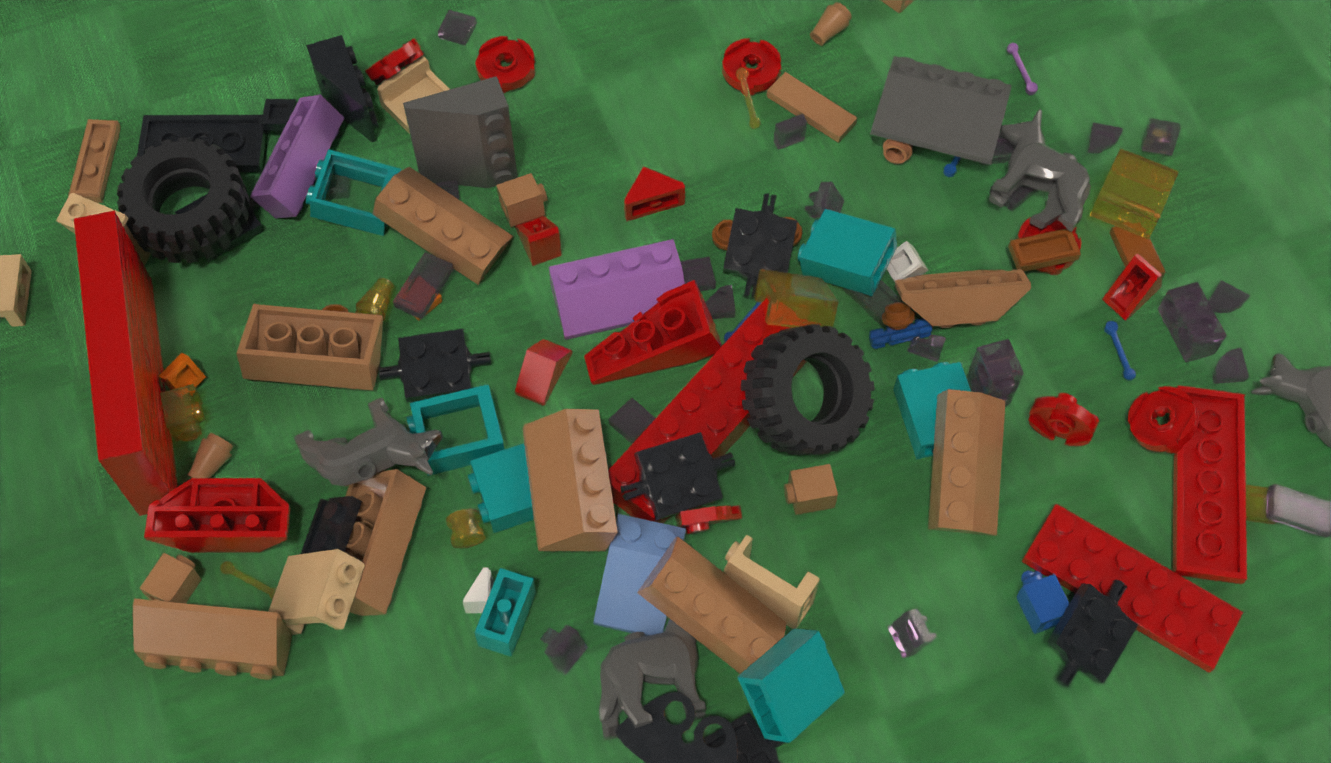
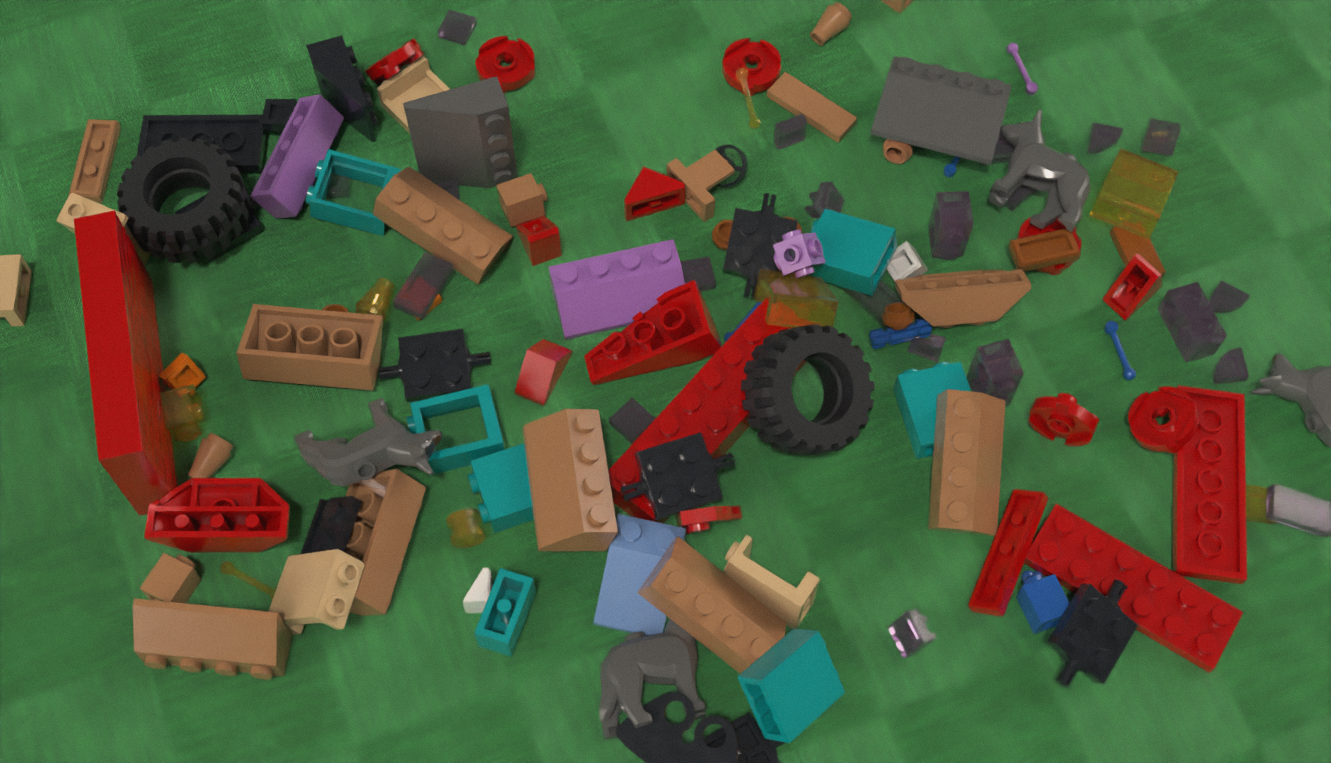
tile [540,624,588,675] -> none
tile [706,284,736,319] -> none
medium nougat brick [784,464,838,515] -> none
none -> medium nougat piece [666,145,748,222]
none -> medium lavender brick [773,229,826,279]
none -> brick [927,191,974,260]
none -> red tile [968,489,1049,617]

